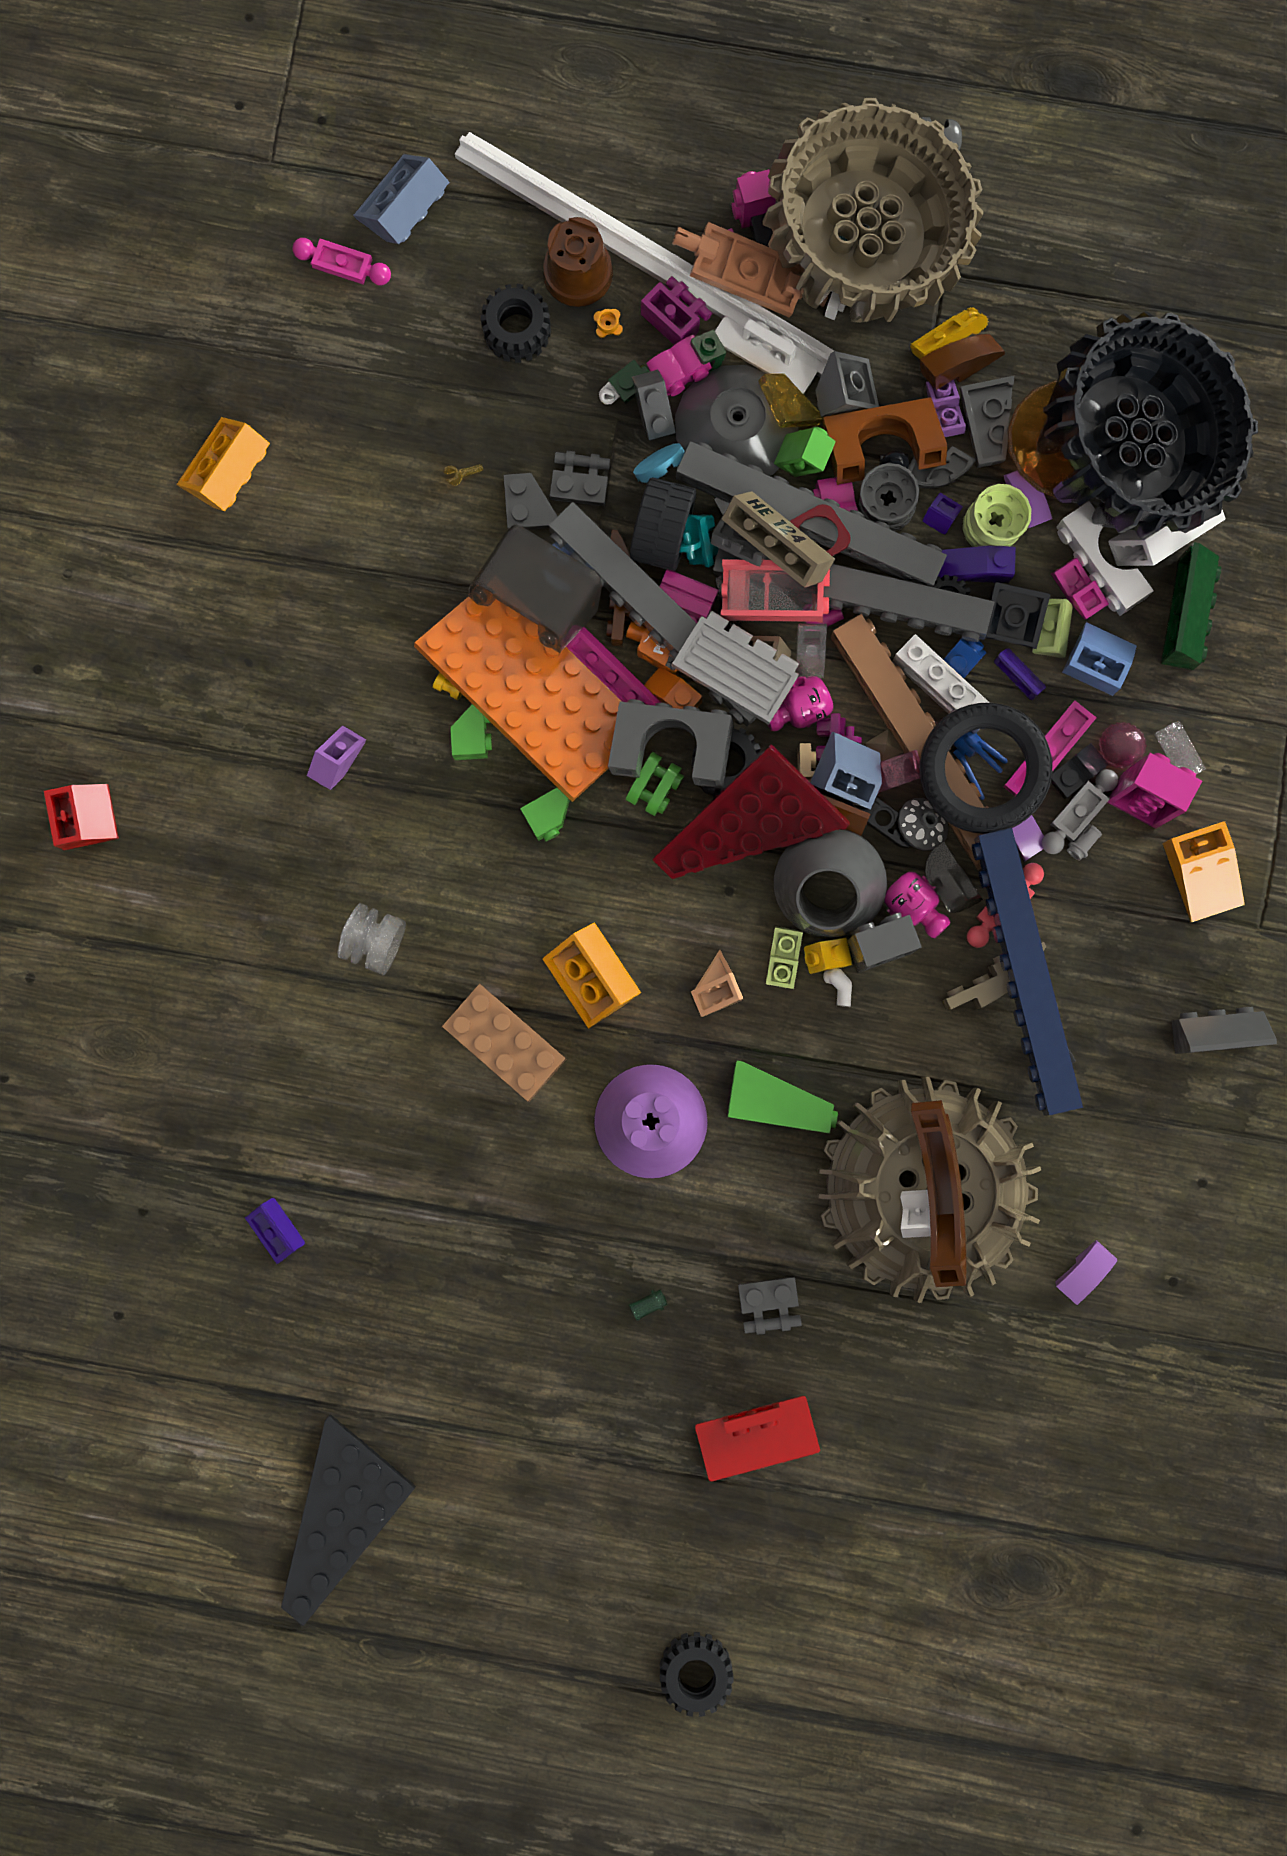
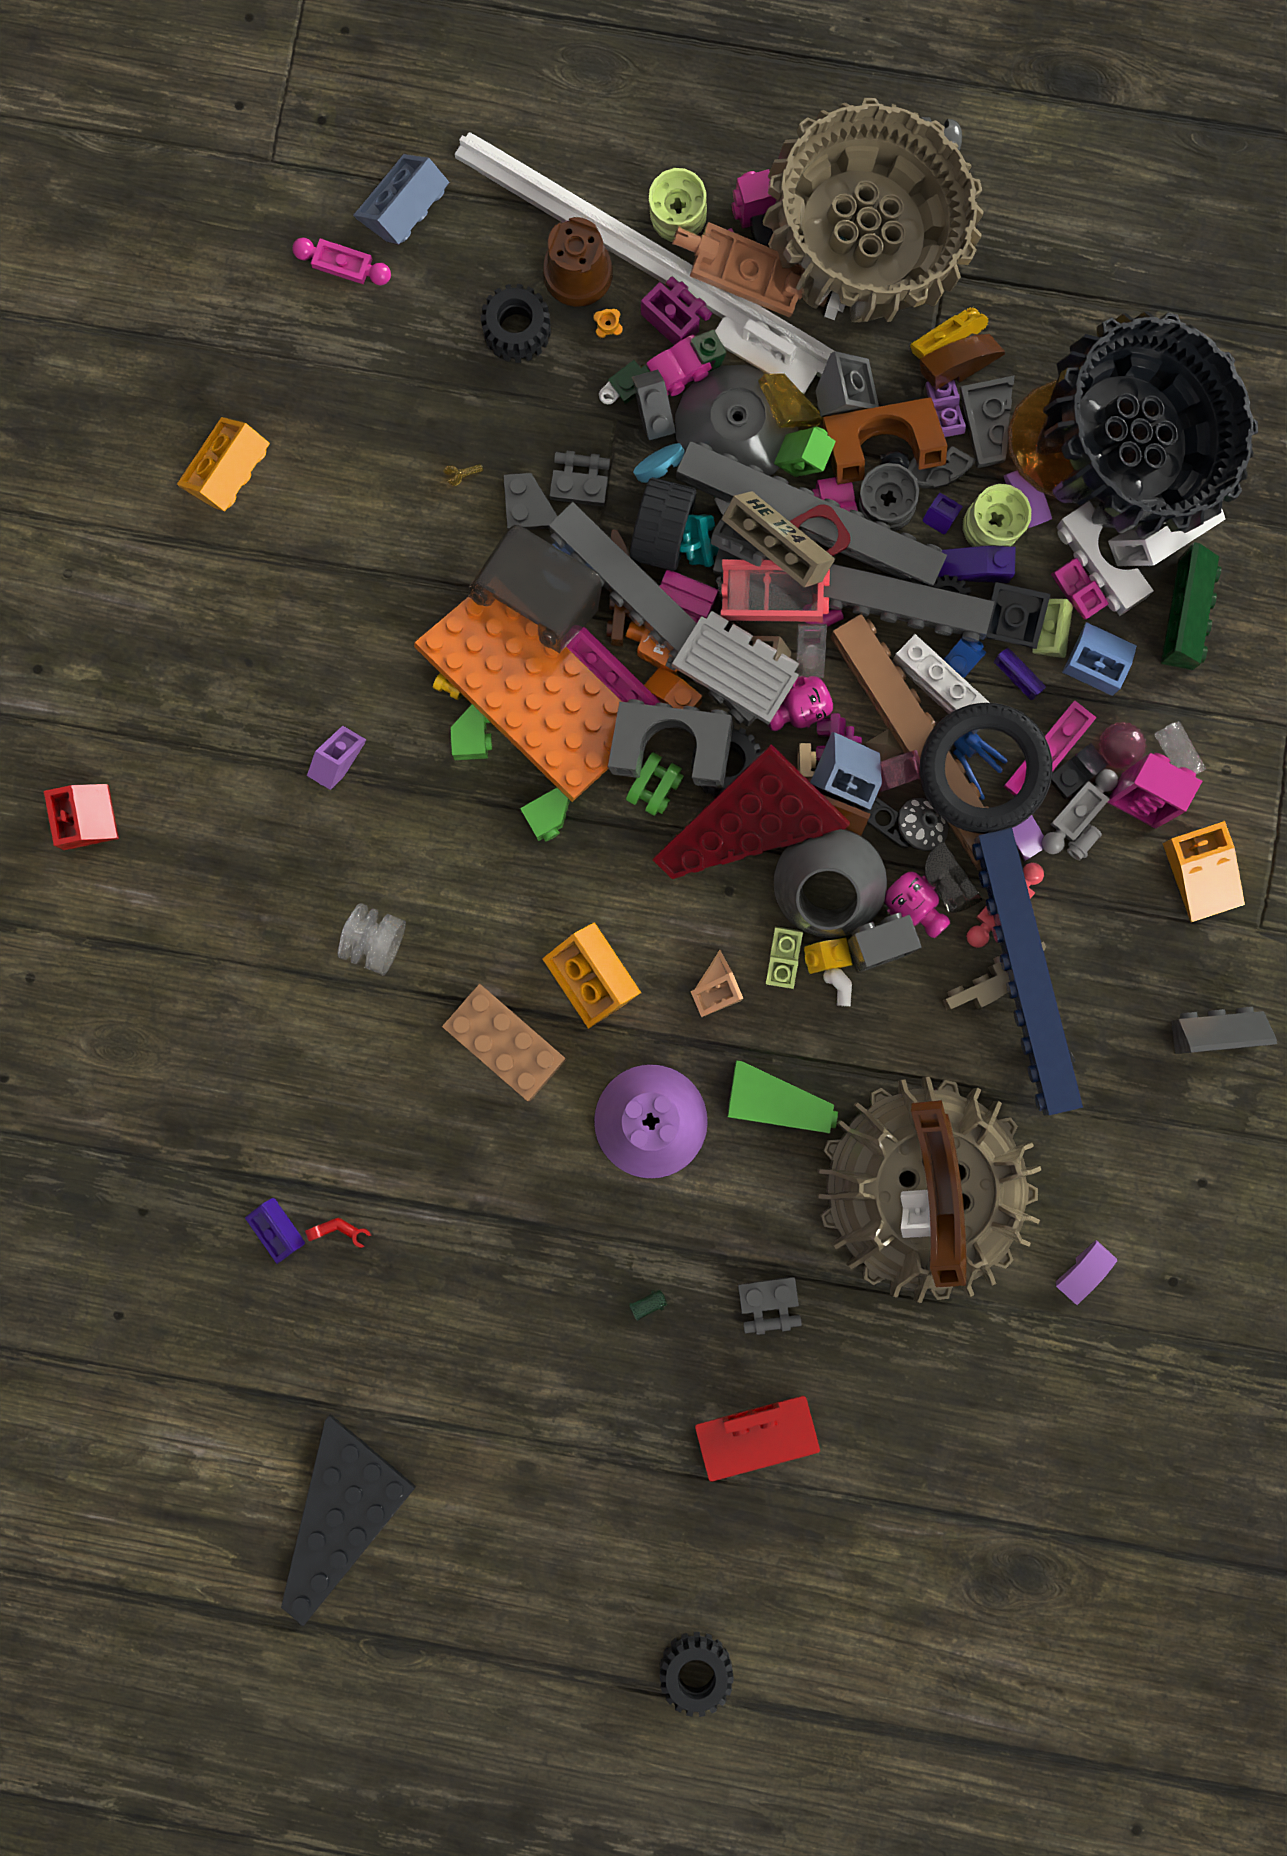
none -> red arm [305,1218,371,1248]
none -> yellowish green wheel [649,168,707,242]

